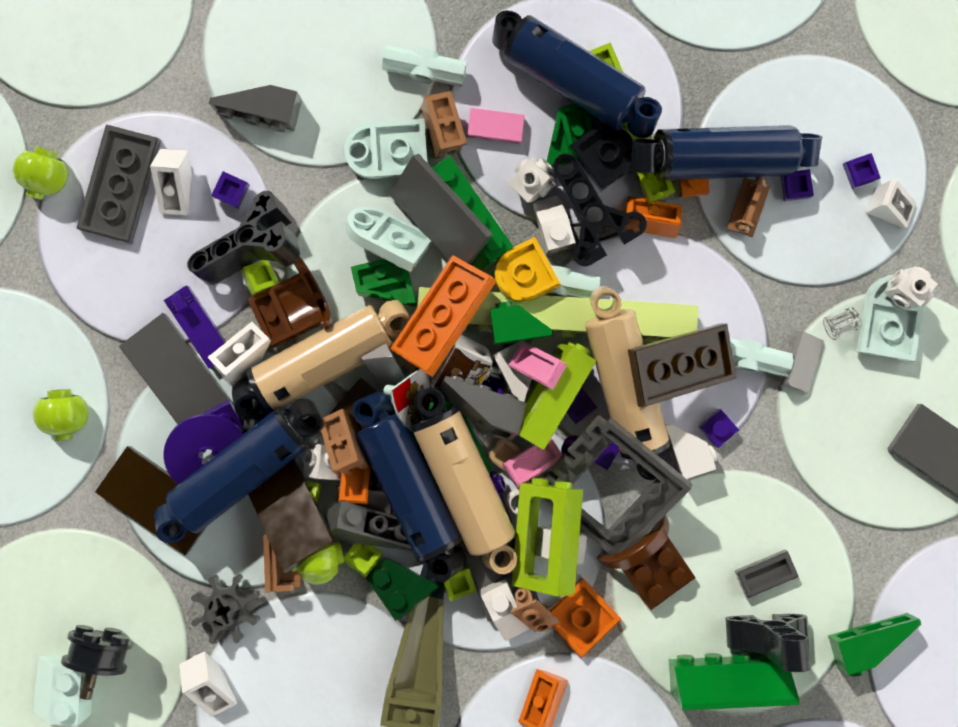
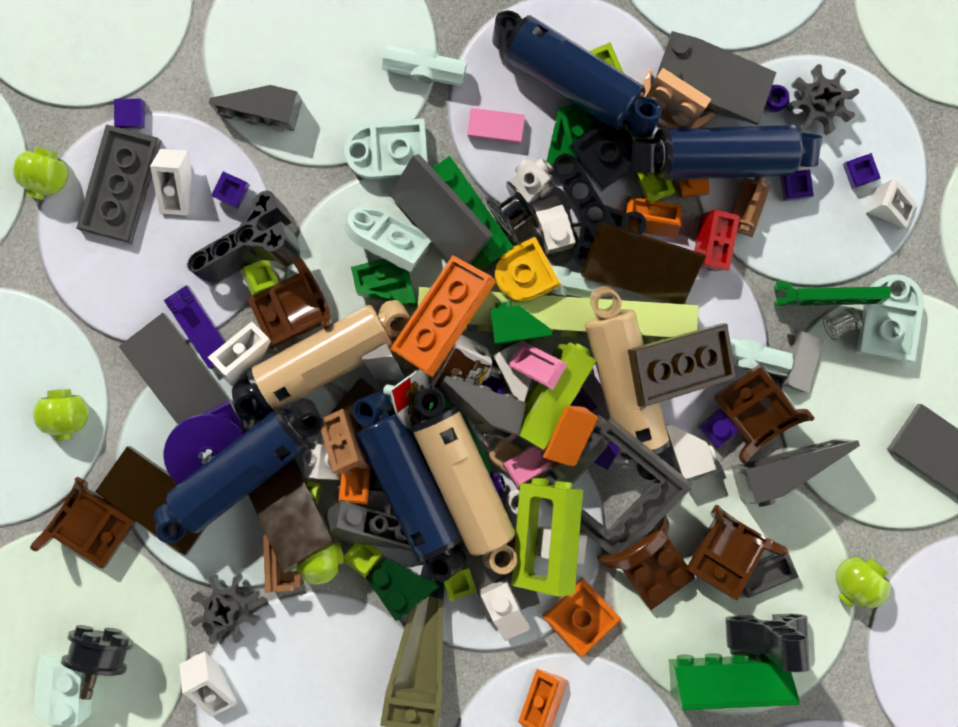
medium nougat hinge [421,91,467,159] -> none
medium nougat hinge [510,588,560,632] -> none
green slope [828,613,921,676] -> none
white brick [883,266,938,310] -> none
none -> reddish brown piece [30,477,136,569]
none -> dark purple tile [114,98,145,128]
none -> black piece [485,181,540,243]
none -> orange slope [543,406,598,466]
none -> dark brown tile [581,222,706,304]
none -> light nougat piece [643,68,716,129]
none -> dark grey slope [654,31,777,125]
none -> reddish brown piece [685,505,788,600]
none -> red hinge [694,209,740,272]
none -> reddish brown piece [714,364,815,463]
none -> dark grey slope [731,438,860,507]
none -> dark purple plate [764,85,790,113]
none -> green tile [774,281,891,308]
none -> dark grey gear [787,64,859,135]
none -> lime plant [836,557,891,609]

